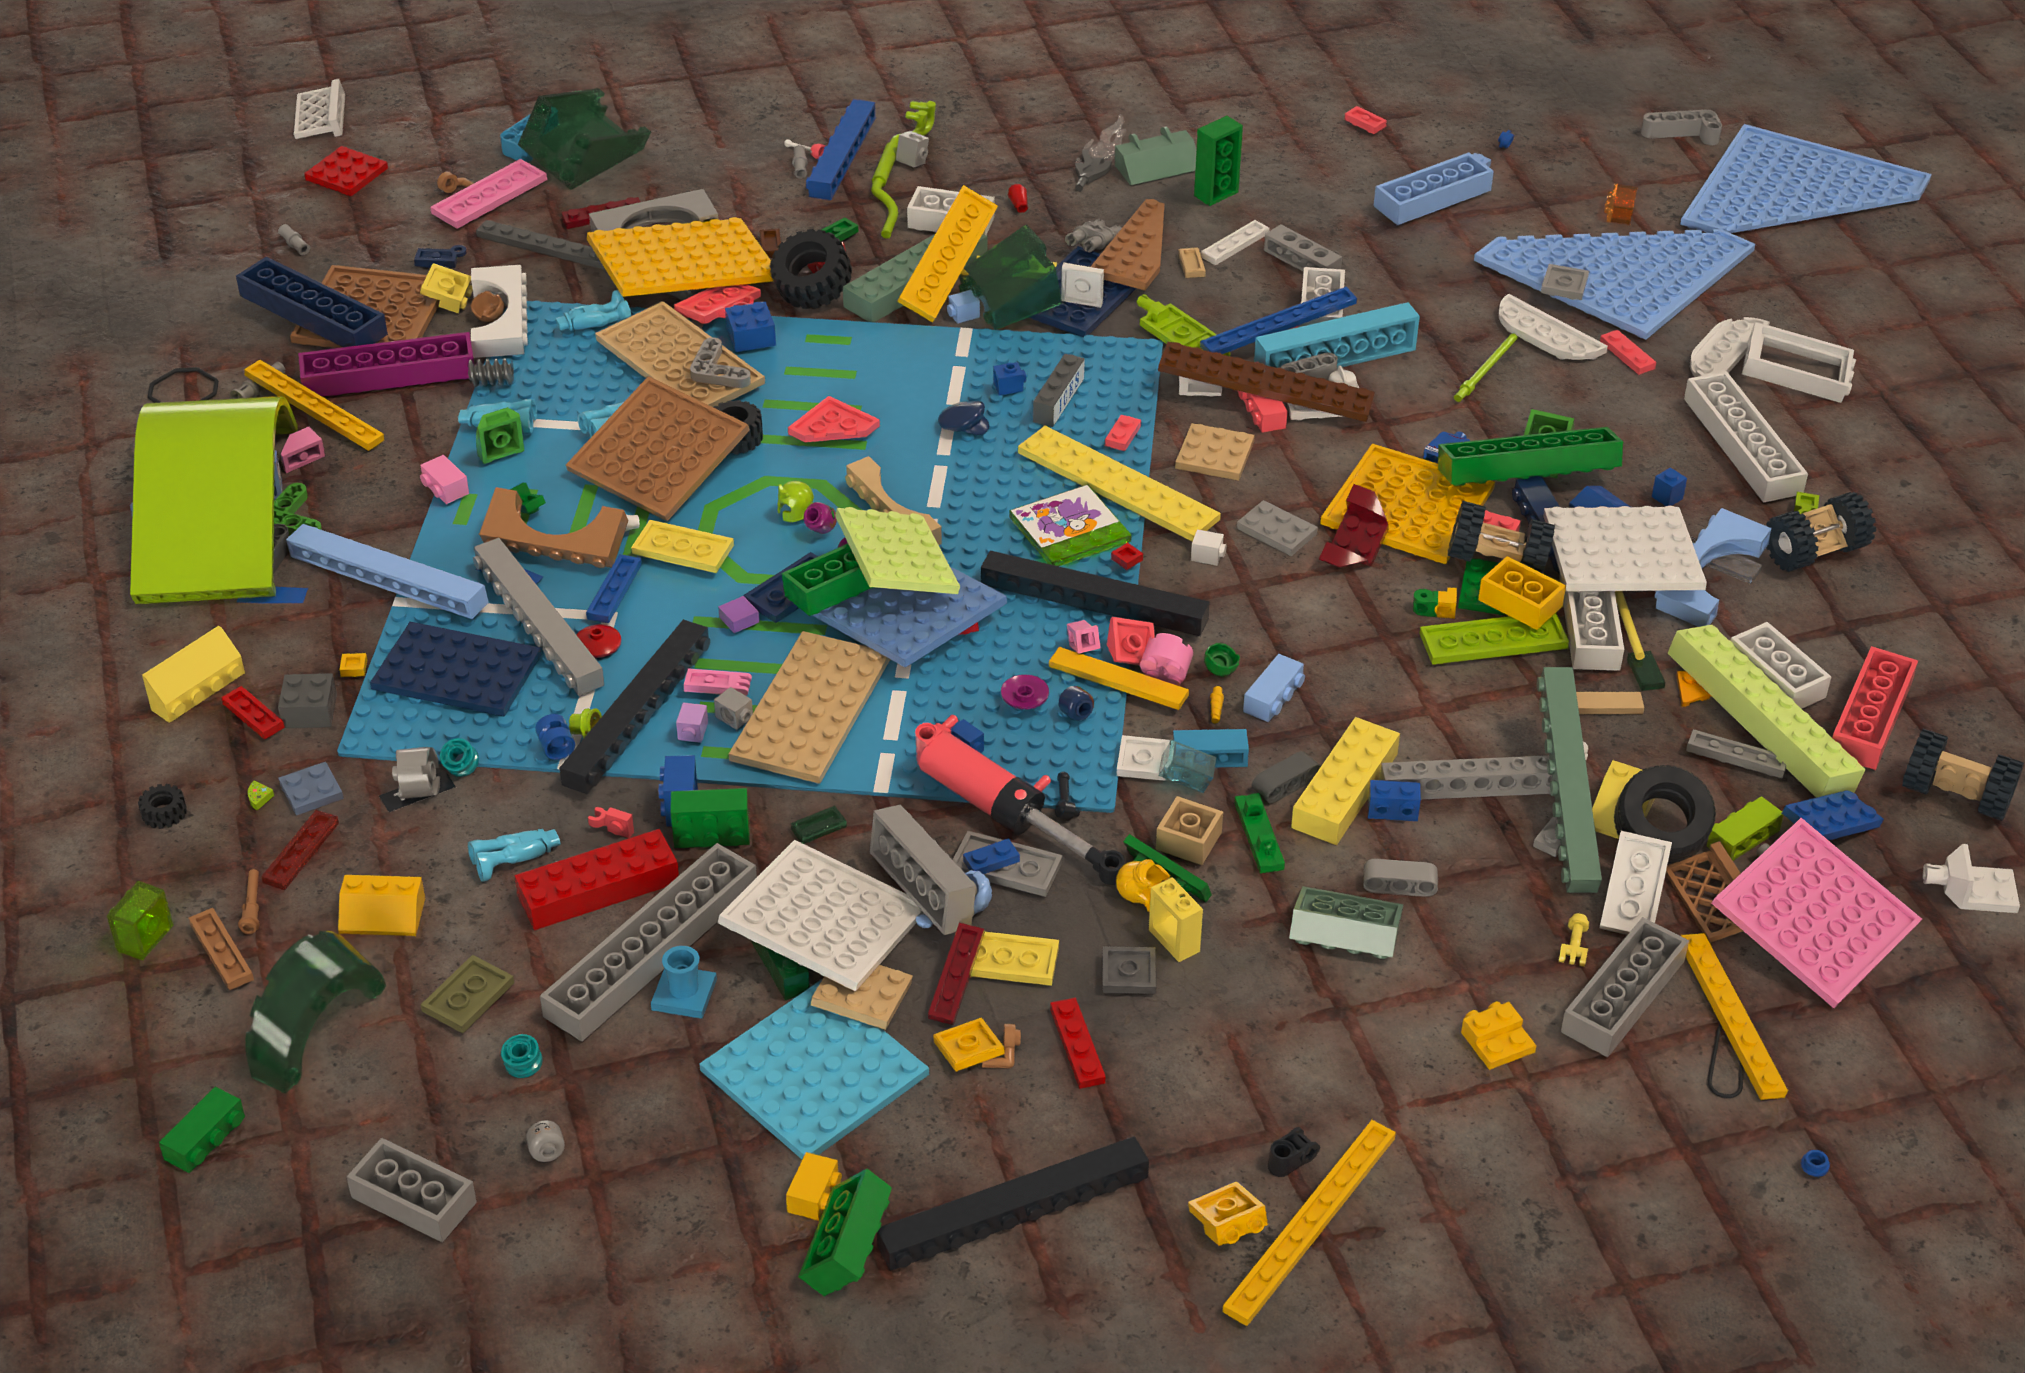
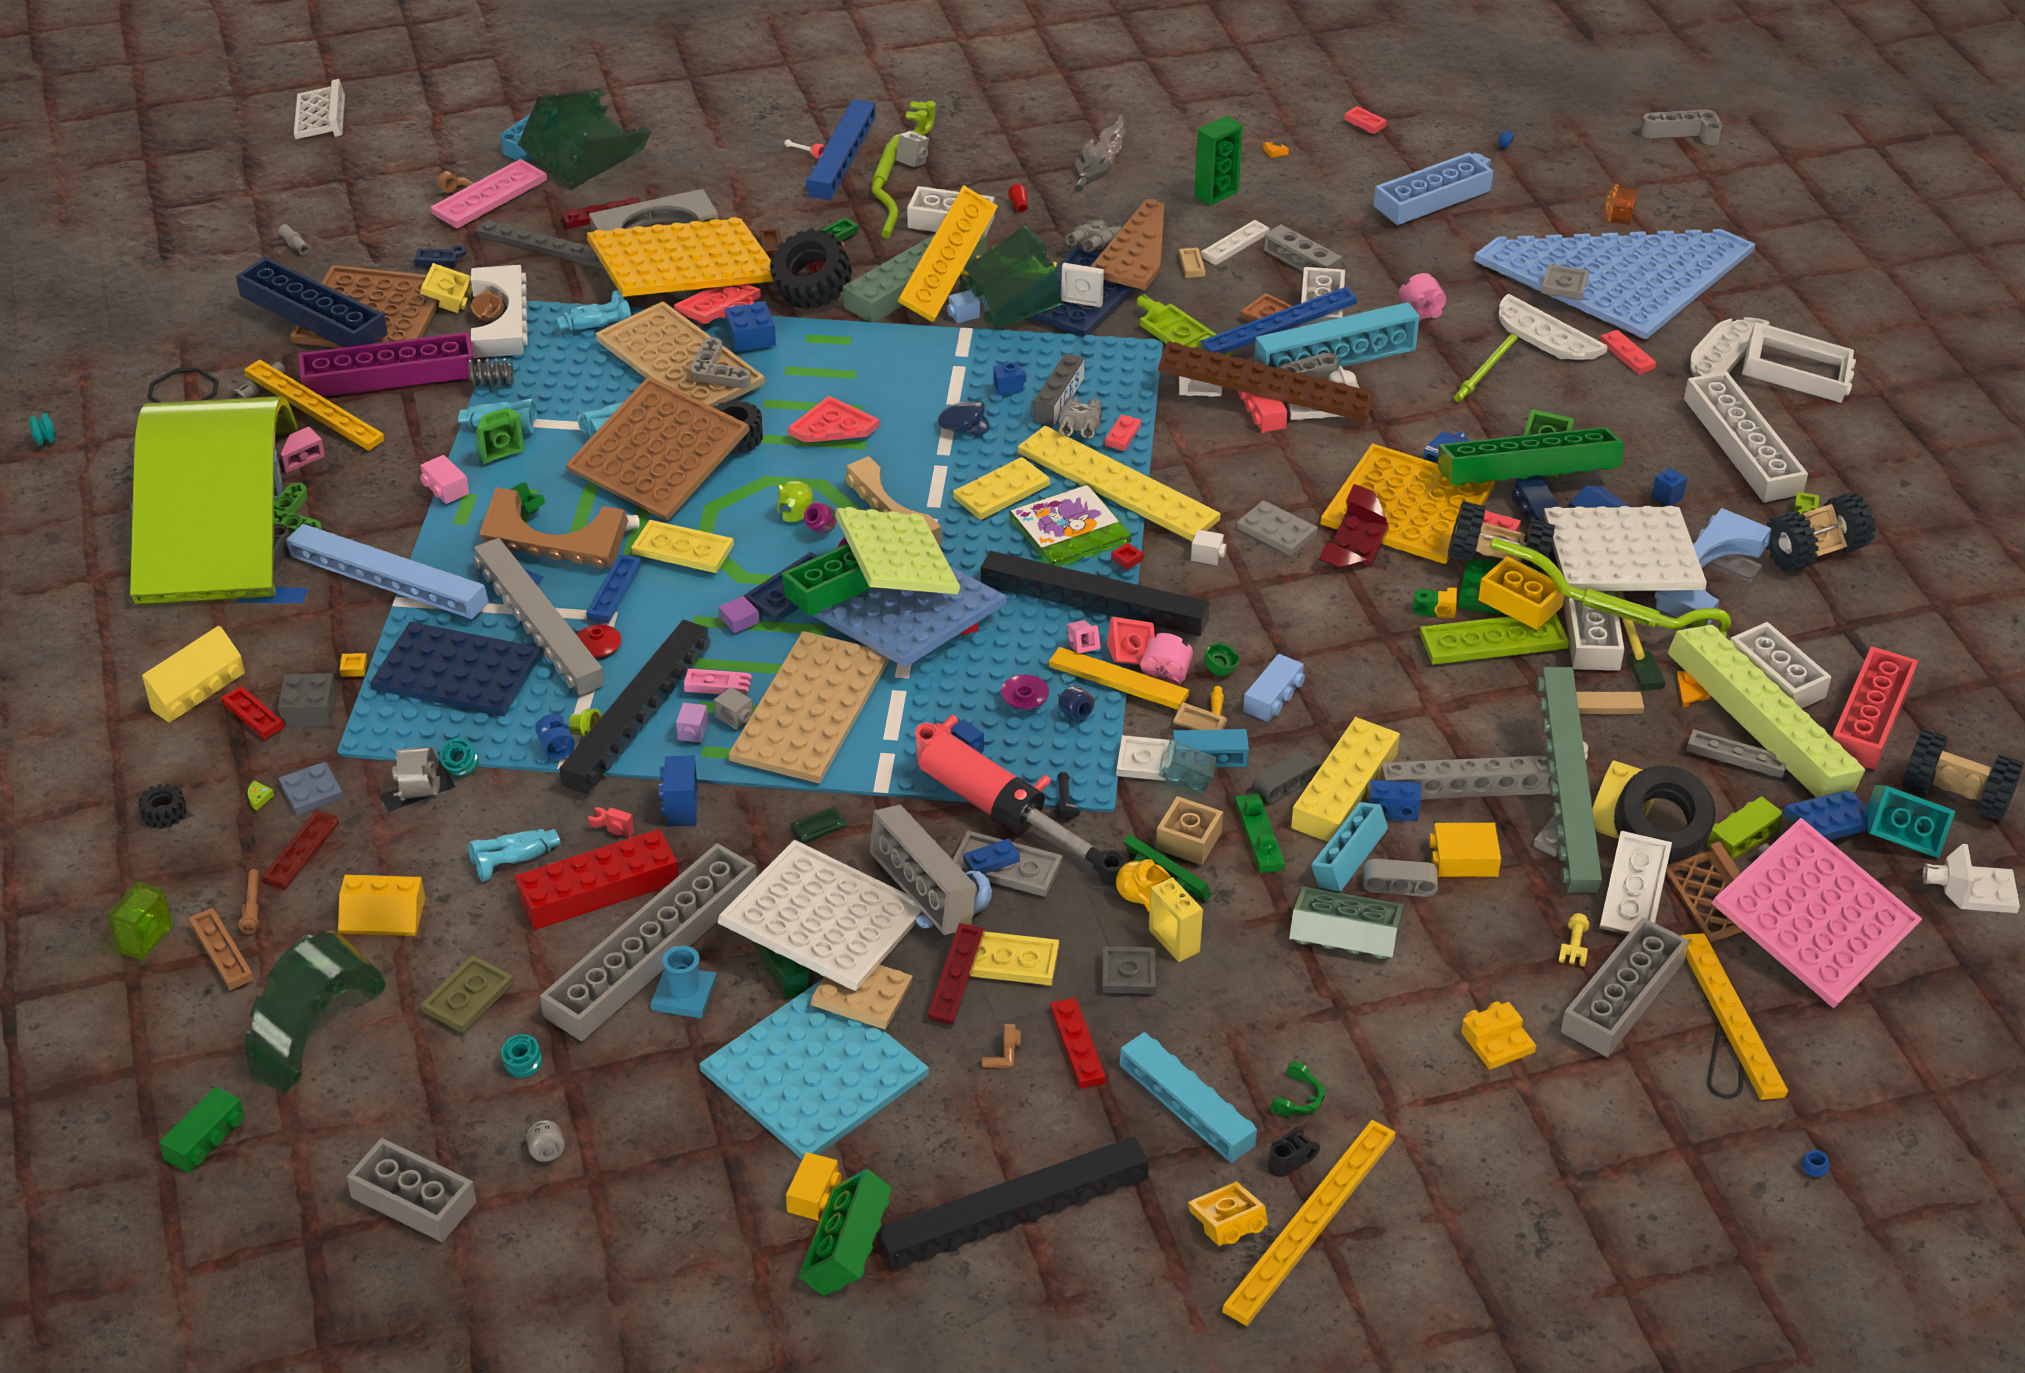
red plate [304,146,388,196] -> none
green brick [671,788,750,848] -> none
light grey pin [792,145,808,179] -> none
yellow tile [933,1018,1005,1072] -> none
sand green piece [1115,126,1196,186] -> none
tan plate [1175,423,1255,481] -> none
light blue plate [1680,124,1932,233] -> none
none -> teal wheel [29,413,56,446]
none -> light yellow plate [953,457,1050,520]
none -> light grey pin [1059,396,1102,439]
none -> medium azure brick [1120,1032,1257,1163]
none -> tan tile [1173,702,1227,730]
none -> nougat plate [1240,293,1292,322]
none -> light orange tile [1263,142,1289,158]
none -> green piece [1270,1061,1325,1117]
none -> medium azure brick [1311,802,1388,892]
none -> bright pink brick [1398,273,1446,321]
none -> yellow brick [1429,823,1501,877]
none -> lime piece [1489,537,1731,637]
none -> teal slope [1867,785,1955,858]

